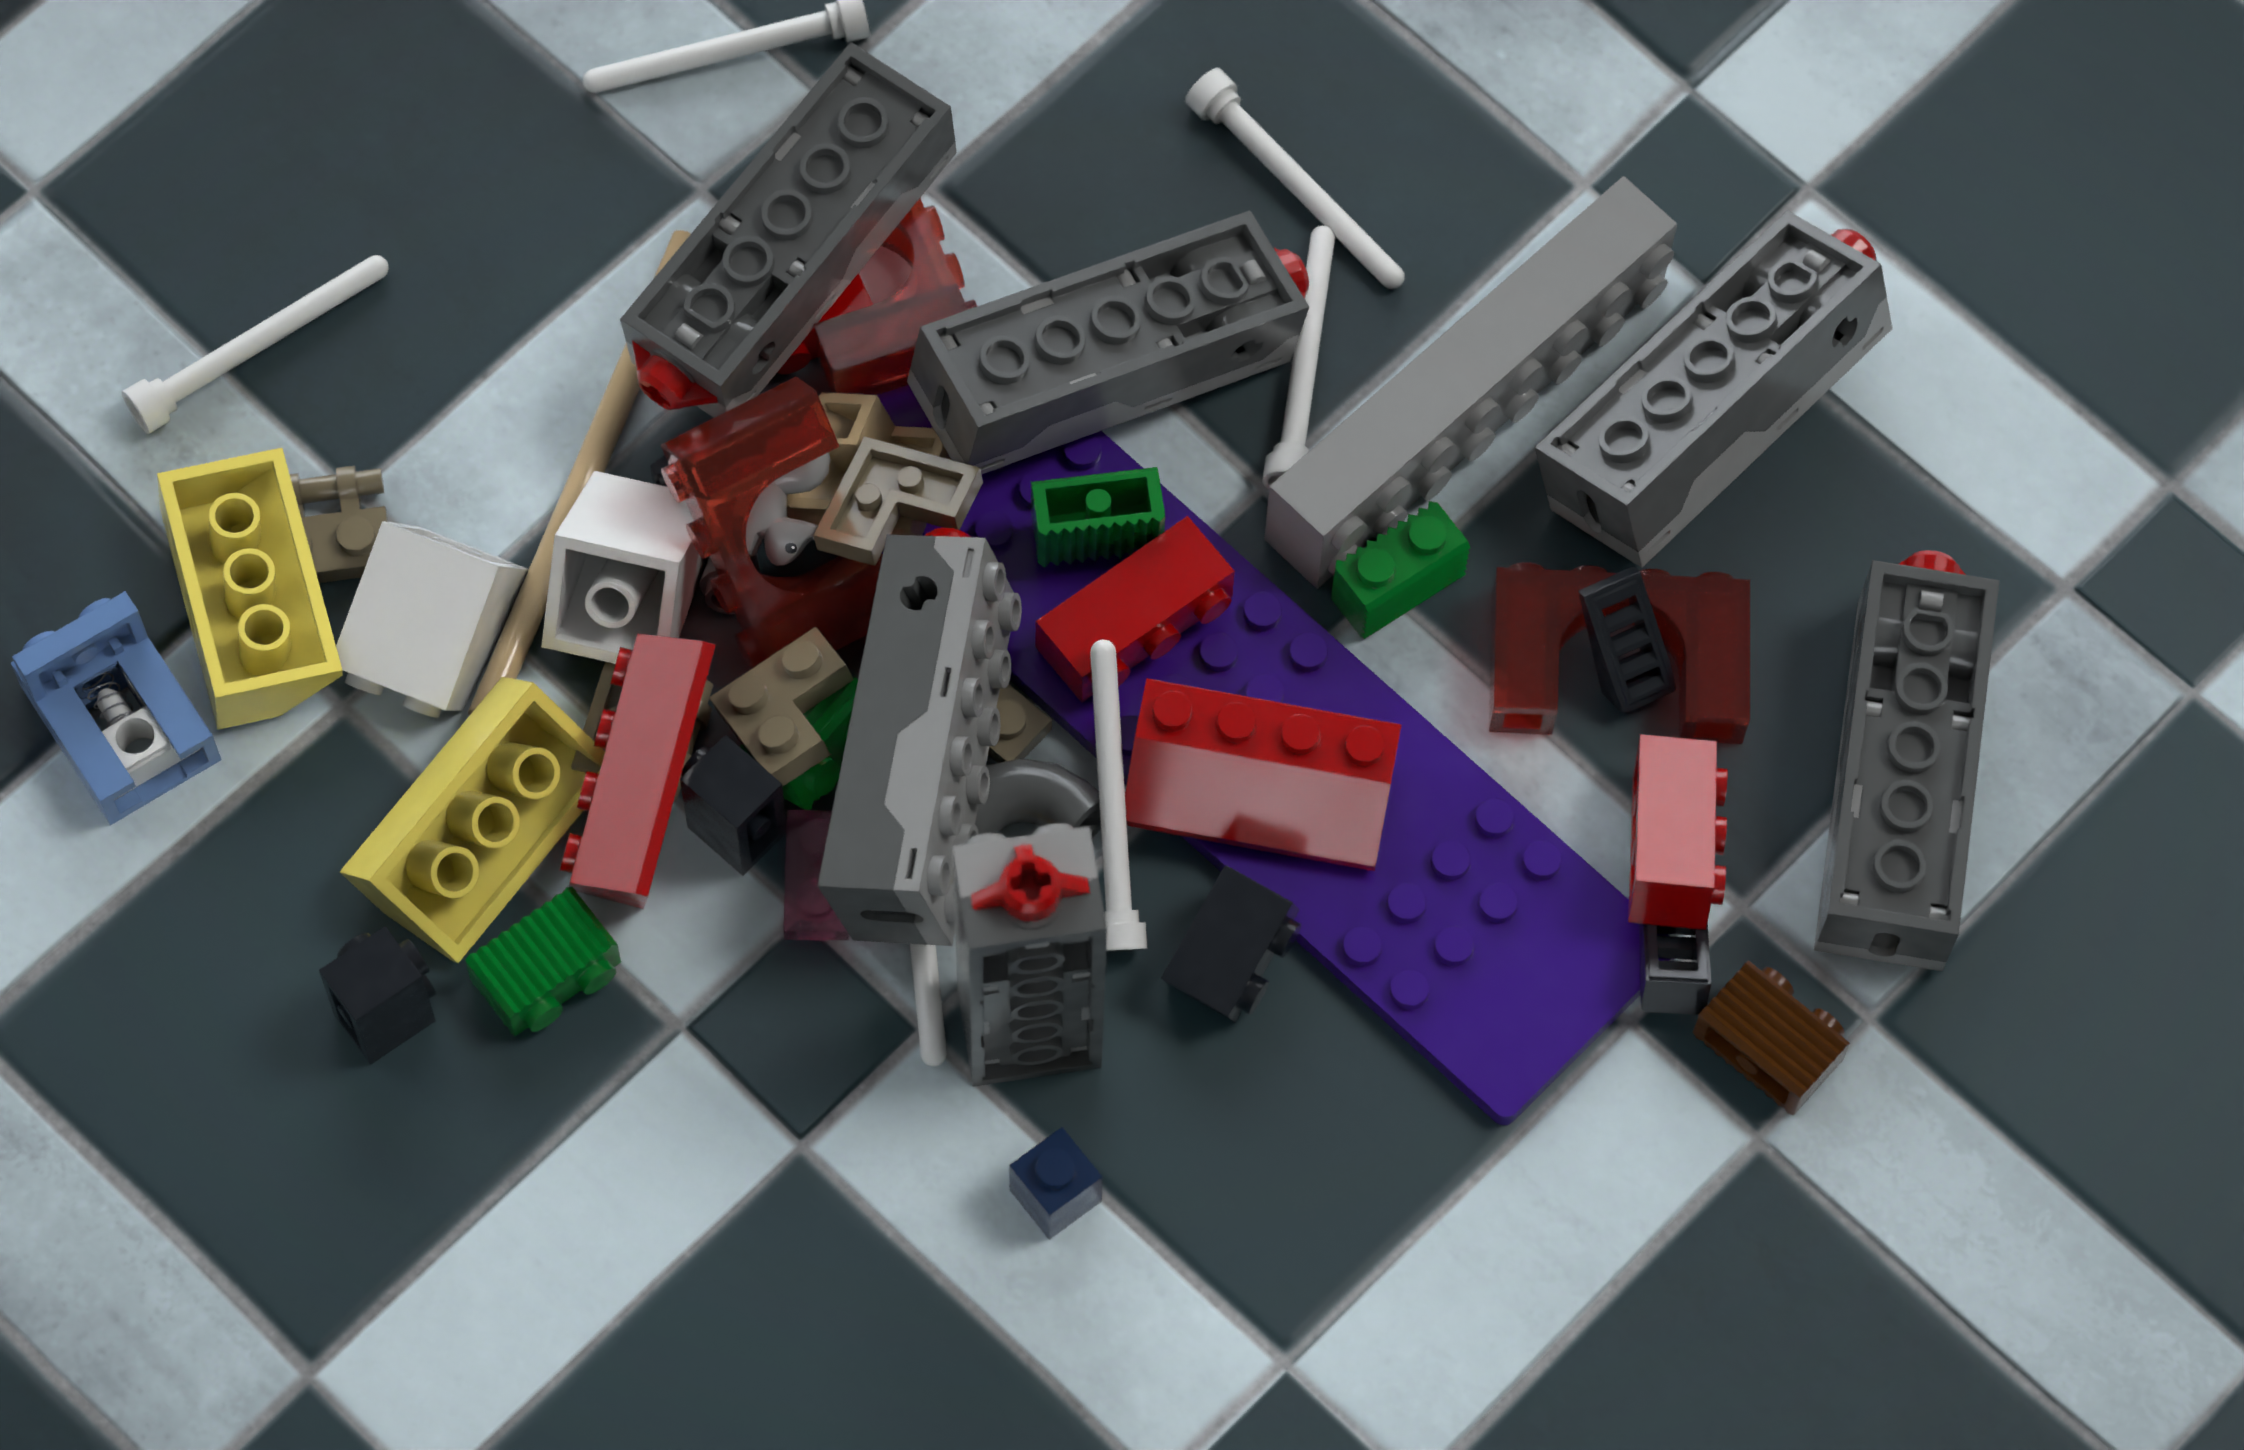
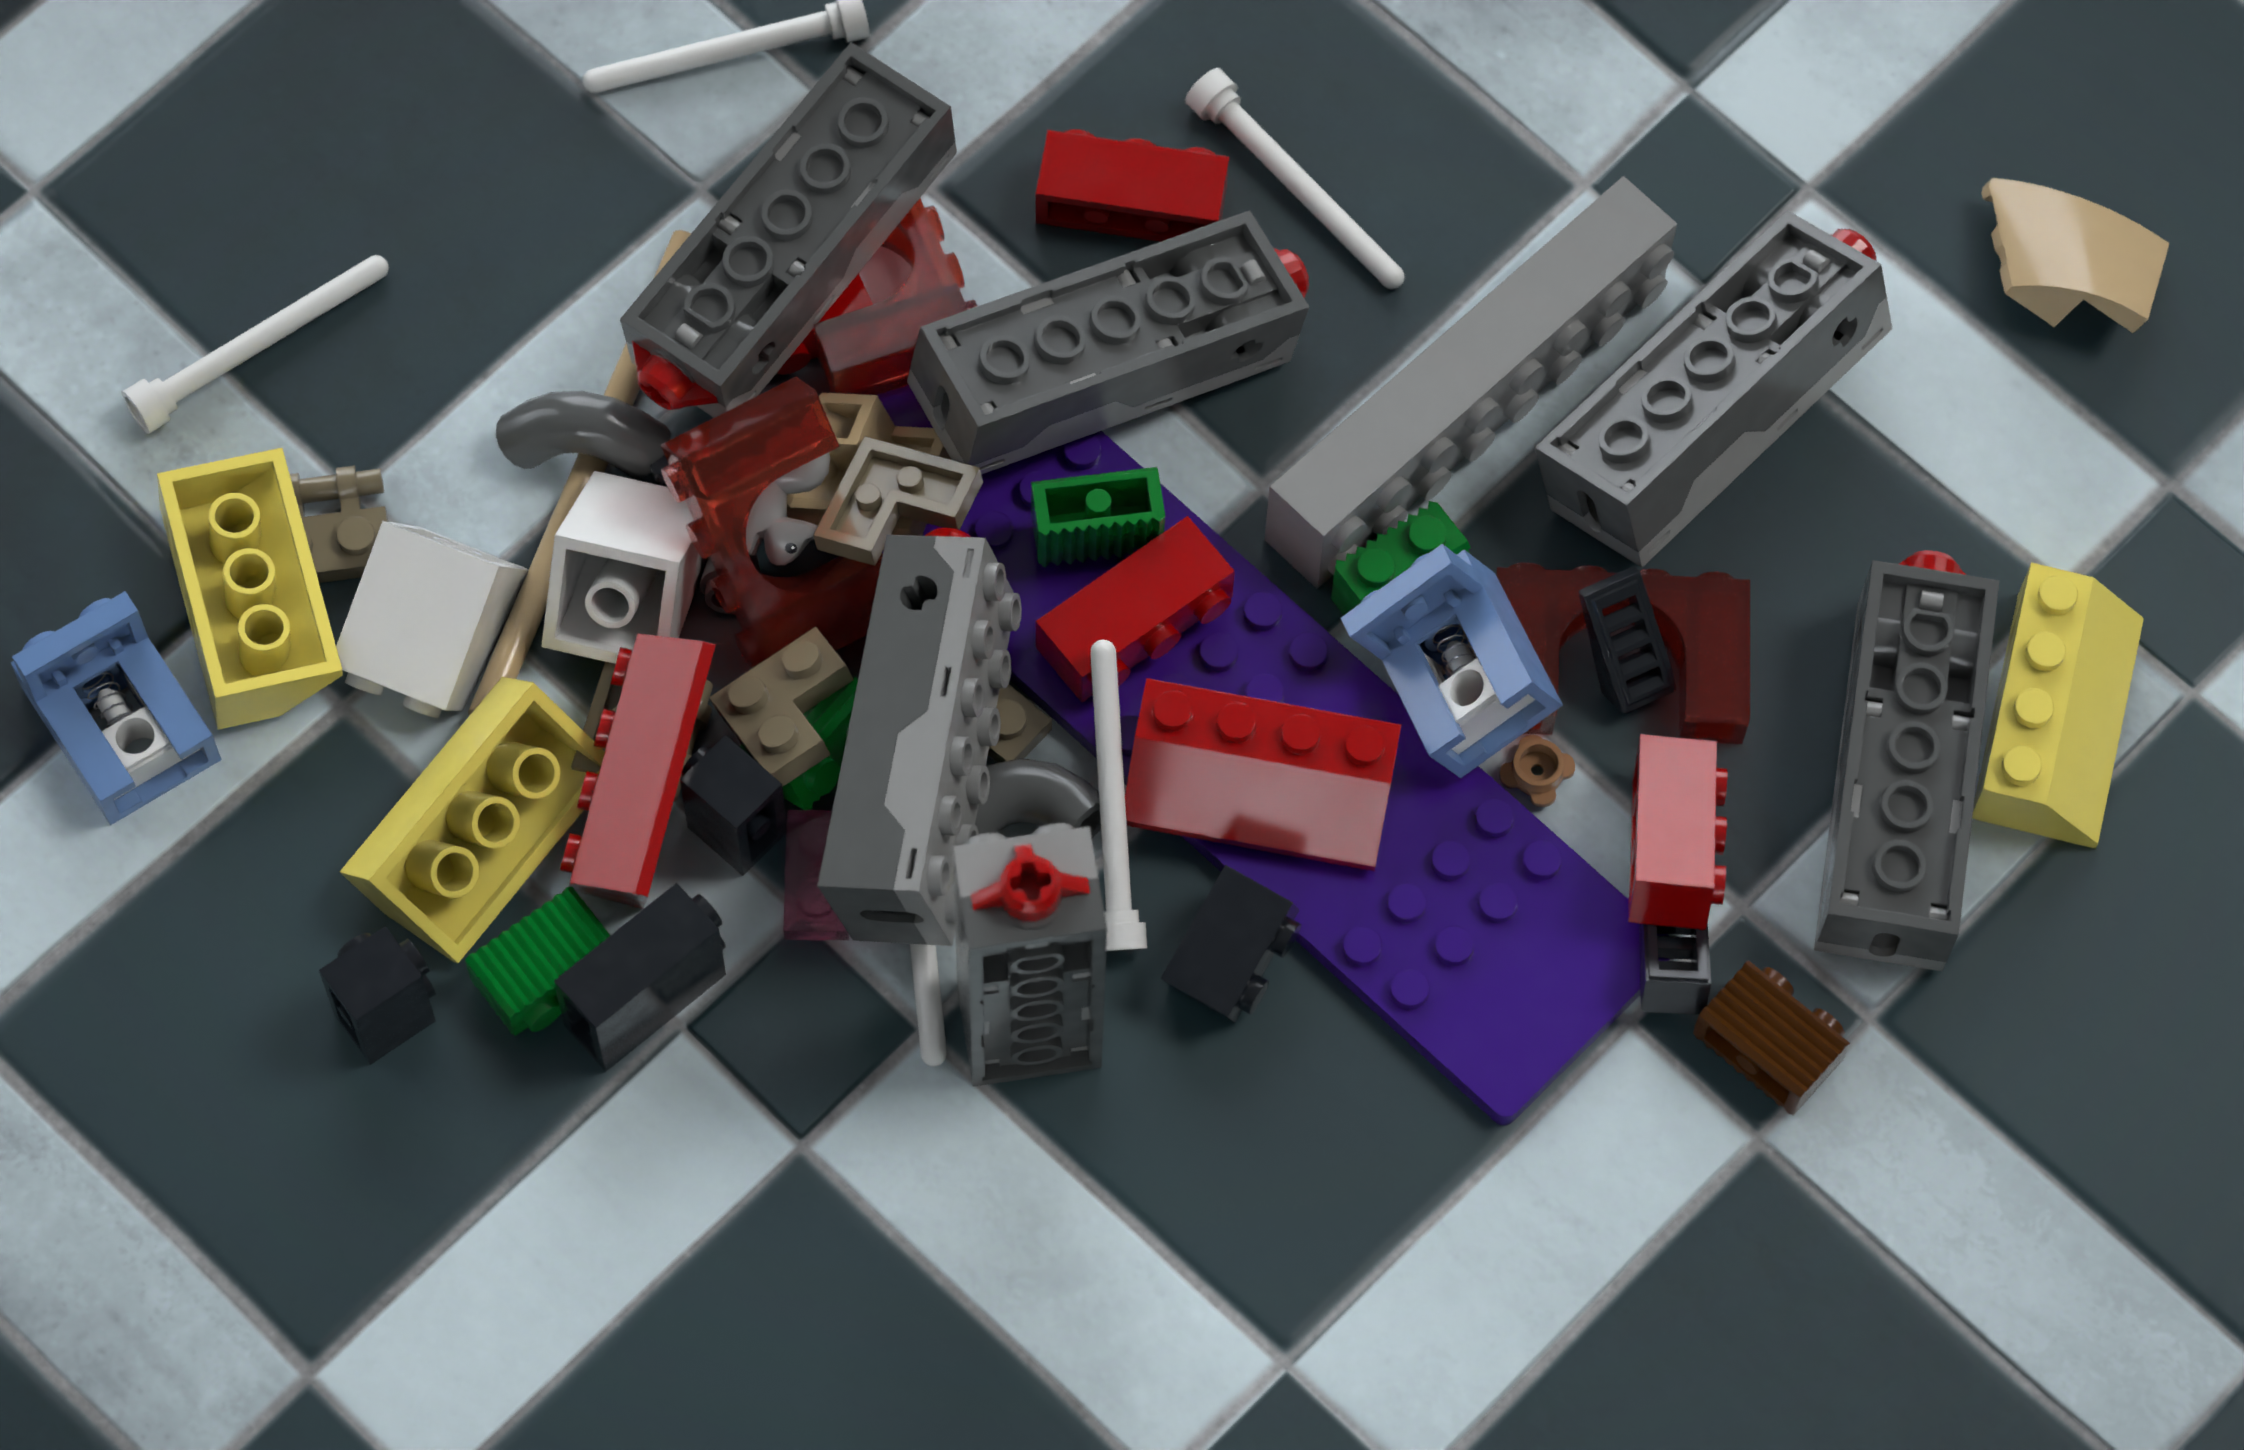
dark blue brick [1009,1127,1103,1240] -> none
white piece [1262,225,1335,490] -> none
none -> dark grey cylinder [496,391,671,480]
none -> black brick [554,883,726,1072]
none -> red brick [1035,129,1229,242]
none -> medium blue brick [1341,544,1563,778]
none -> medium nougat plate [1499,735,1575,807]
none -> light yellow slope [1972,562,2144,849]
none -> tan slope [1982,178,2170,333]

